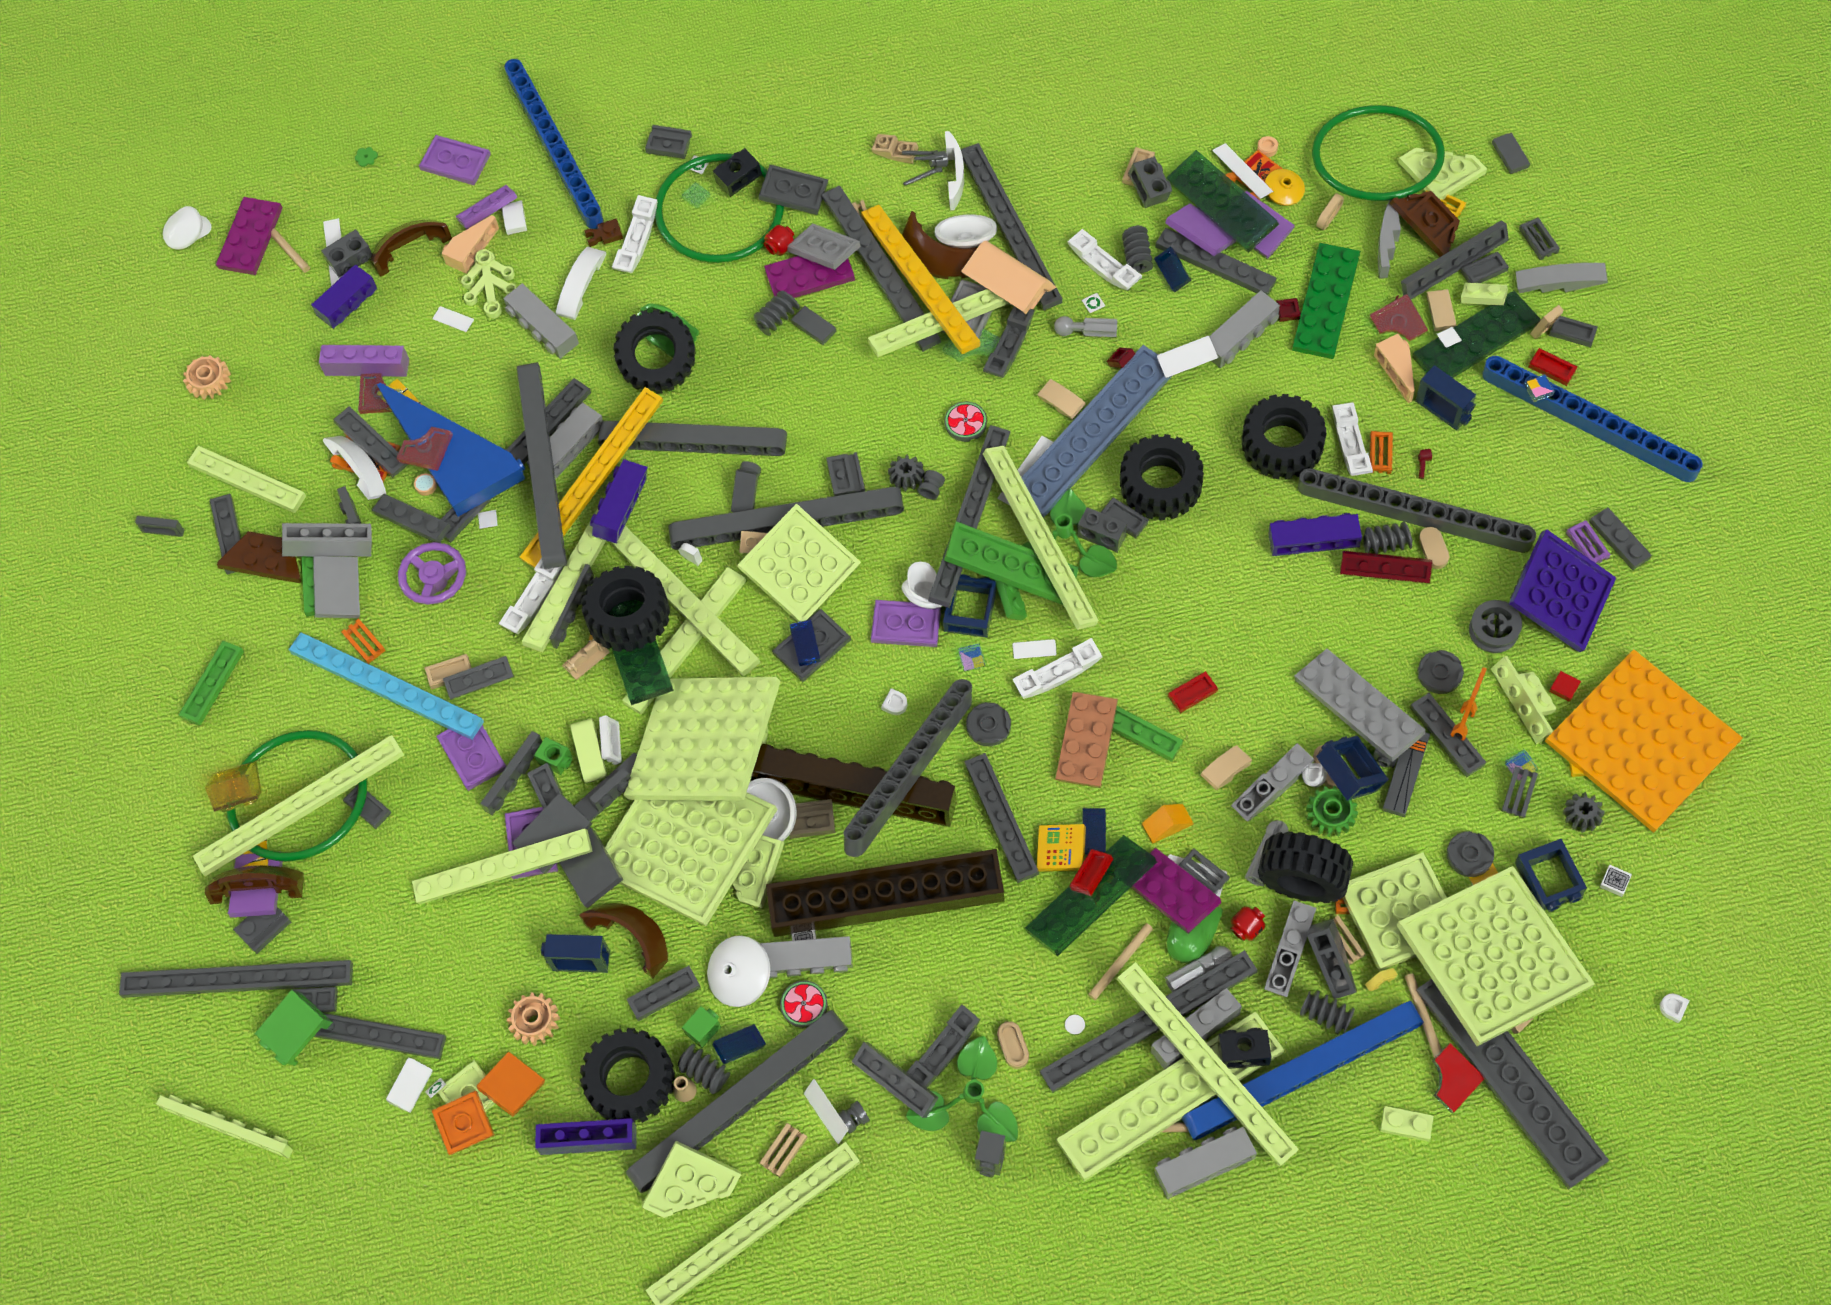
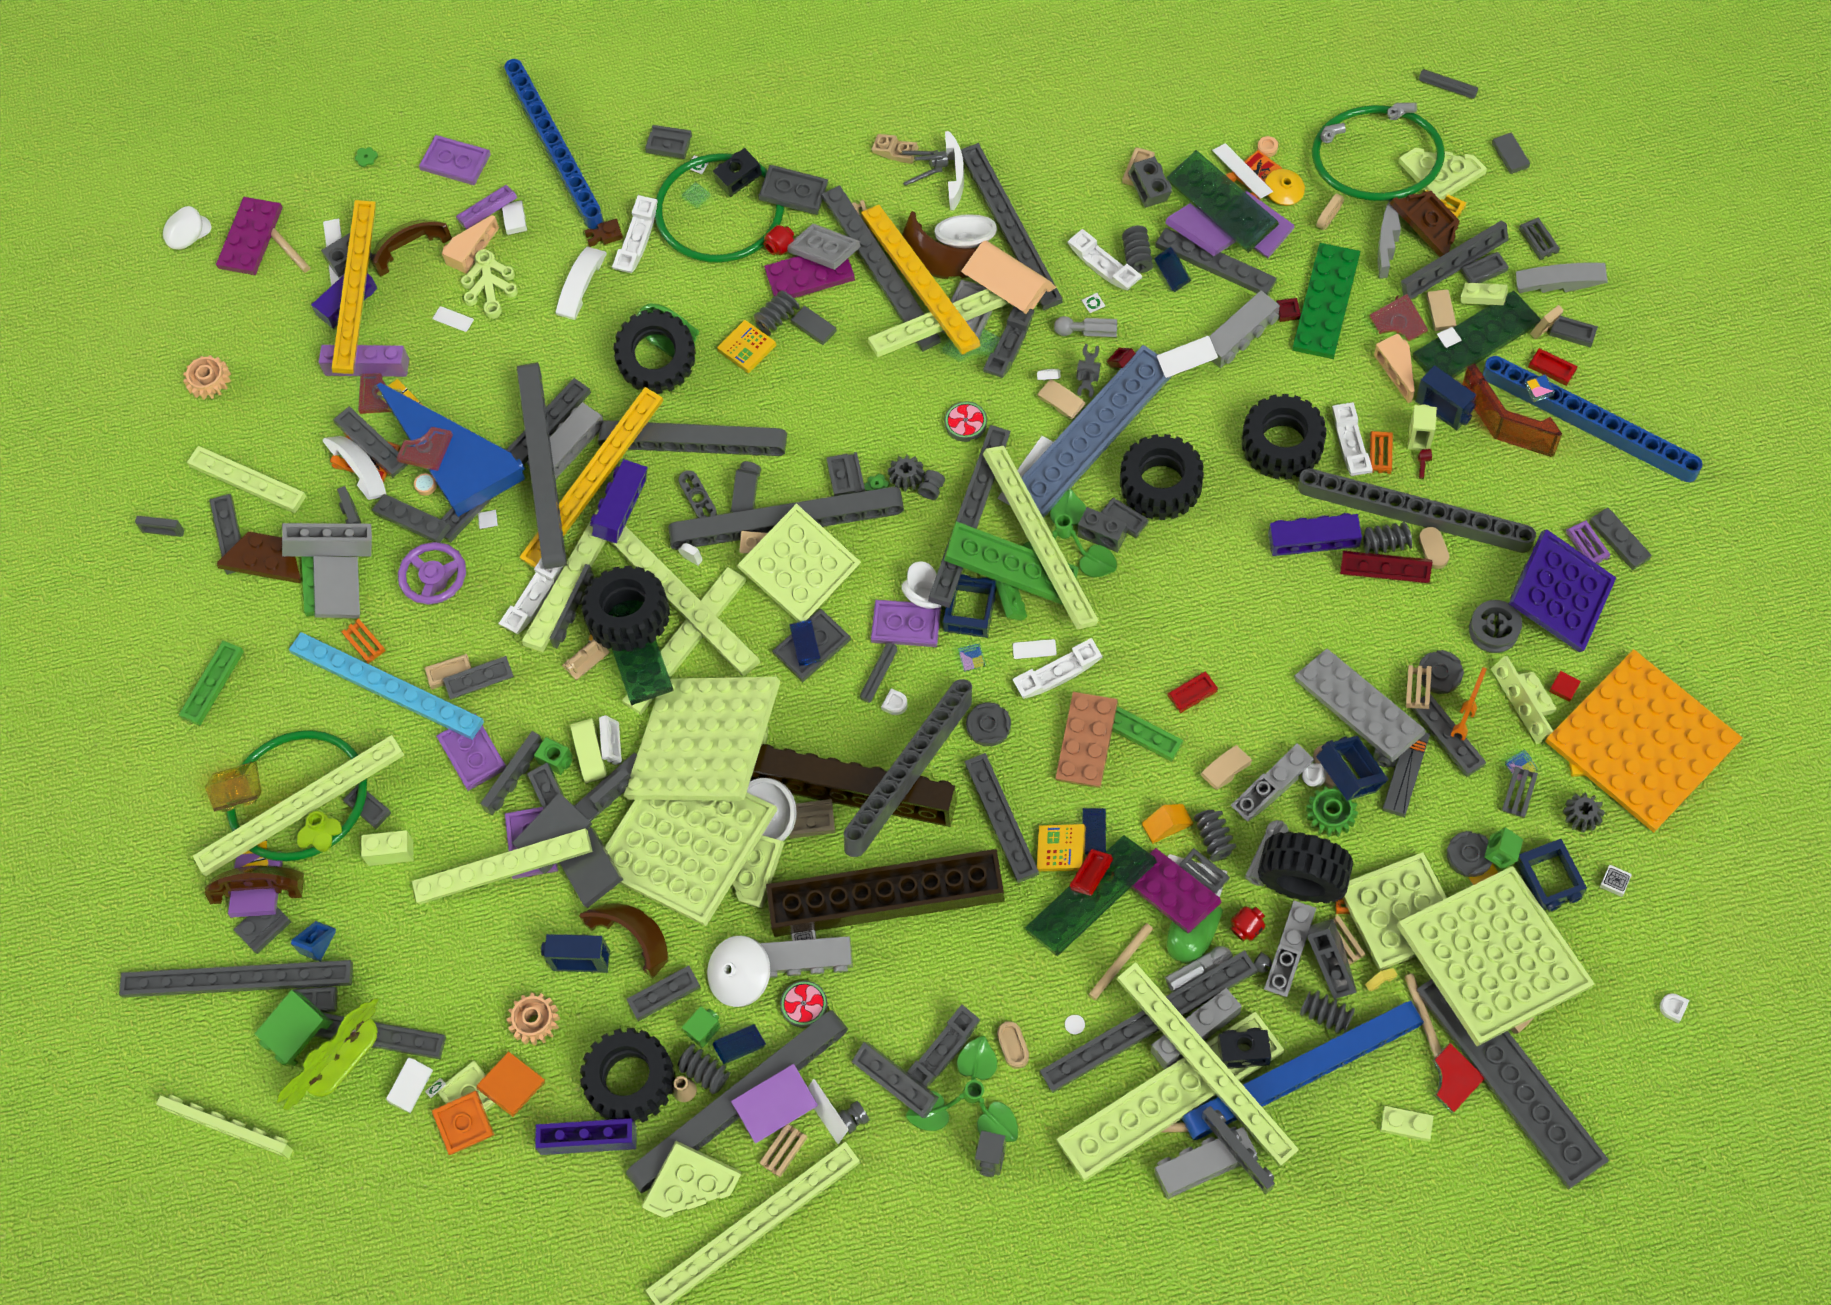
light grey brick [503,283,579,359] -> none
none -> lime plant [277,998,378,1110]
none -> blue slope [291,921,336,962]
none -> lime plate [297,811,342,852]
none -> yellow plate [332,200,376,374]
none -> yellowish green brick [361,830,414,866]
none -> dark grey beam [679,470,717,518]
none -> yellow tile [717,320,776,374]
none -> medium lavender tile [731,1064,818,1144]
none -> dark grey axle [860,643,897,703]
none -> bright green plant [864,474,889,491]
none -> white tile [1037,369,1061,380]
none -> dark grey pin [1076,344,1101,398]
none -> dark grey piece [1194,810,1237,862]
none -> dark grey plate [1202,1106,1275,1195]
none -> dark grey hinge [1253,952,1272,973]
none -> light grey arm [1320,123,1346,143]
none -> light grey arm [1387,103,1417,120]
none -> tan tile [1406,665,1432,709]
none -> yellowish green brick [1408,405,1437,451]
none -> dark grey axle [1419,69,1478,99]
none -> clear red windscreen [1462,363,1562,457]
none -> bright green brick [1484,827,1523,869]

